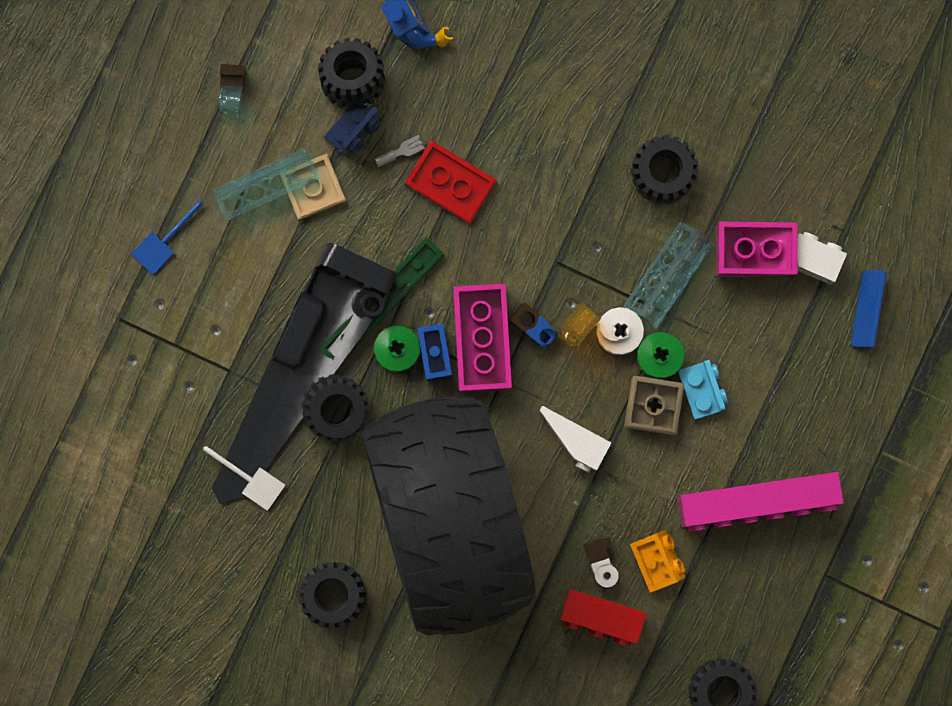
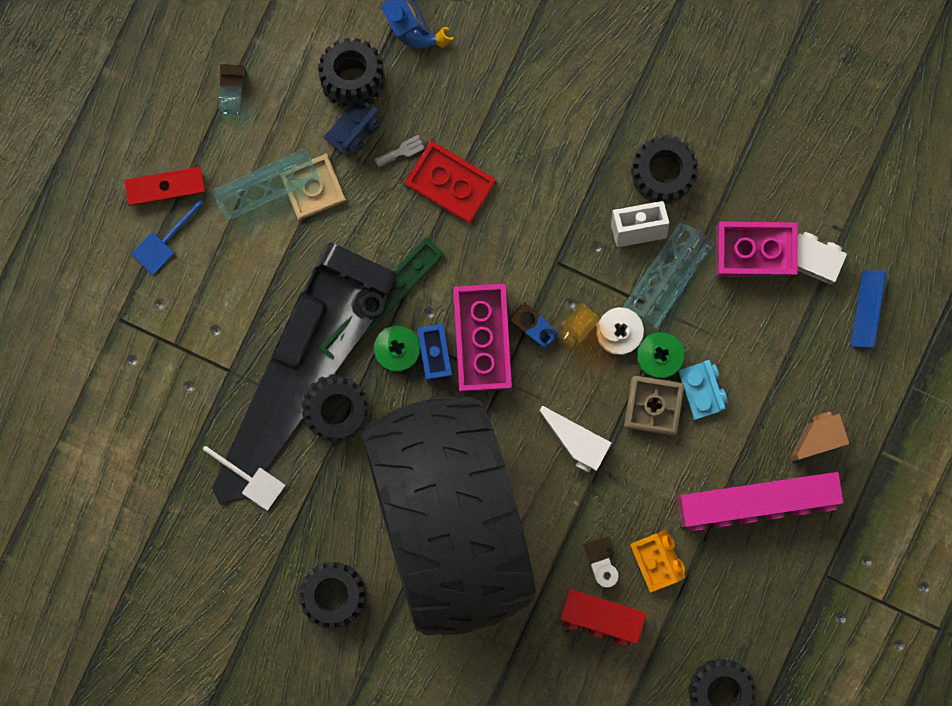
none -> red tile [124,167,206,206]
none -> white brick [611,201,669,247]
none -> medium nougat slope [790,411,849,461]

